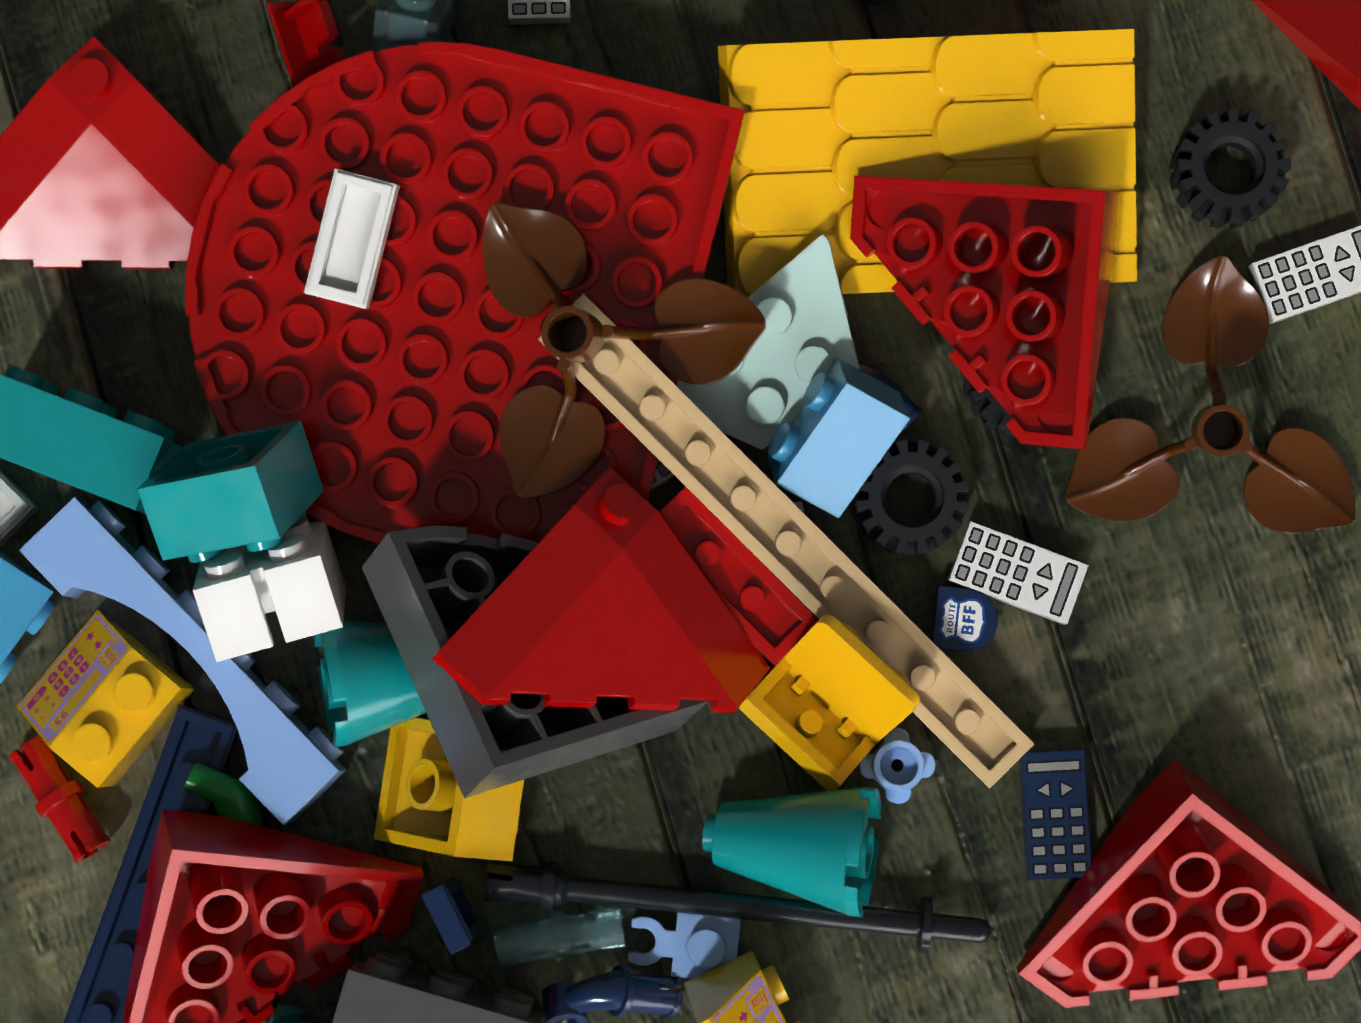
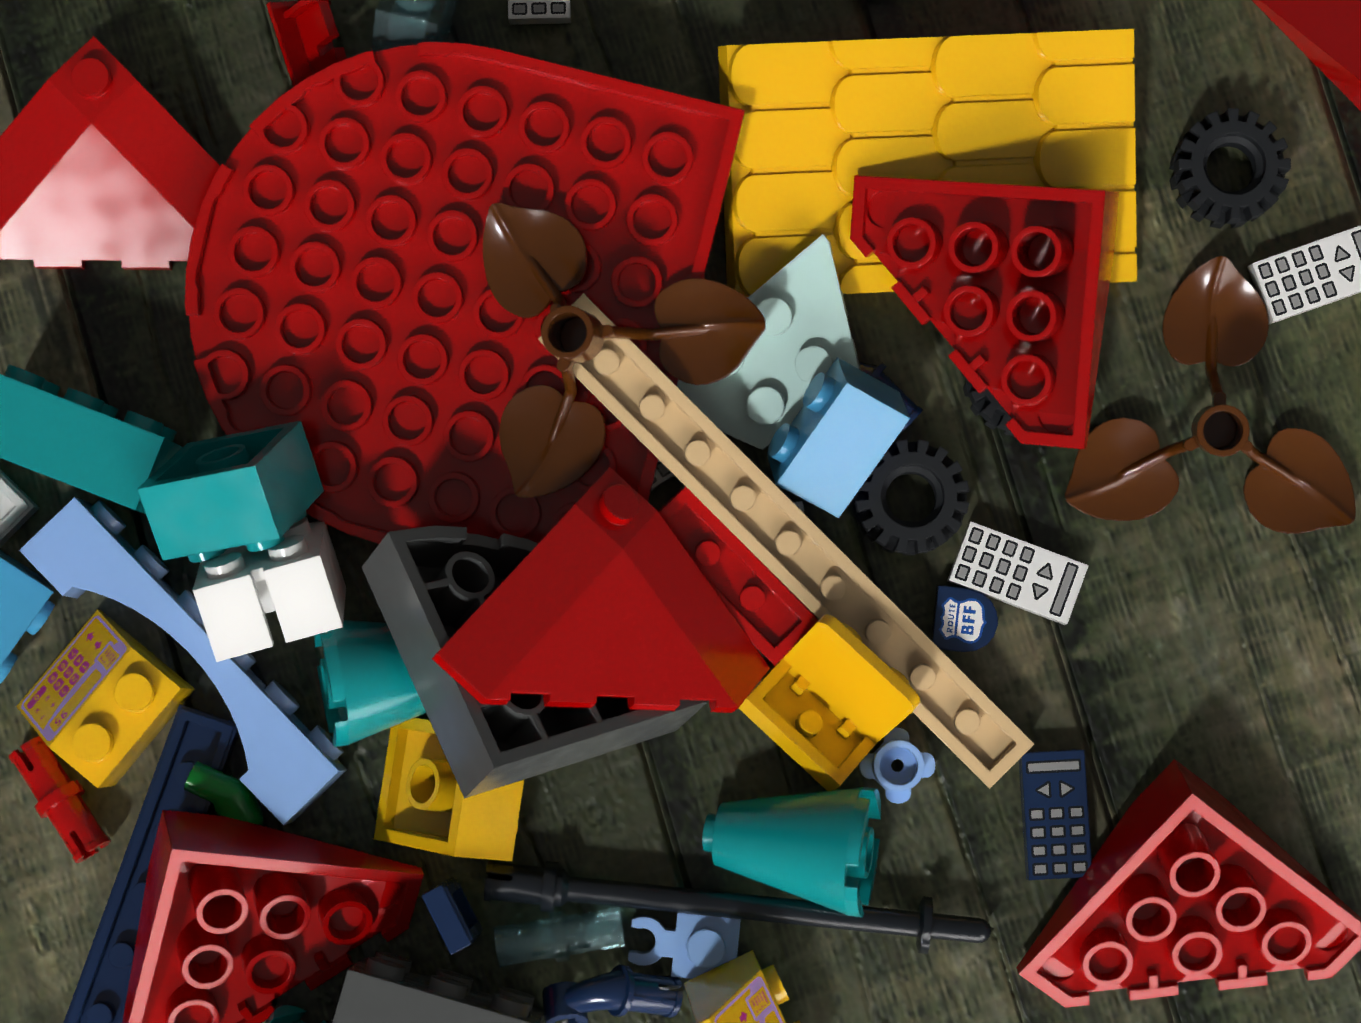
white tile [304,169,400,309] -> none

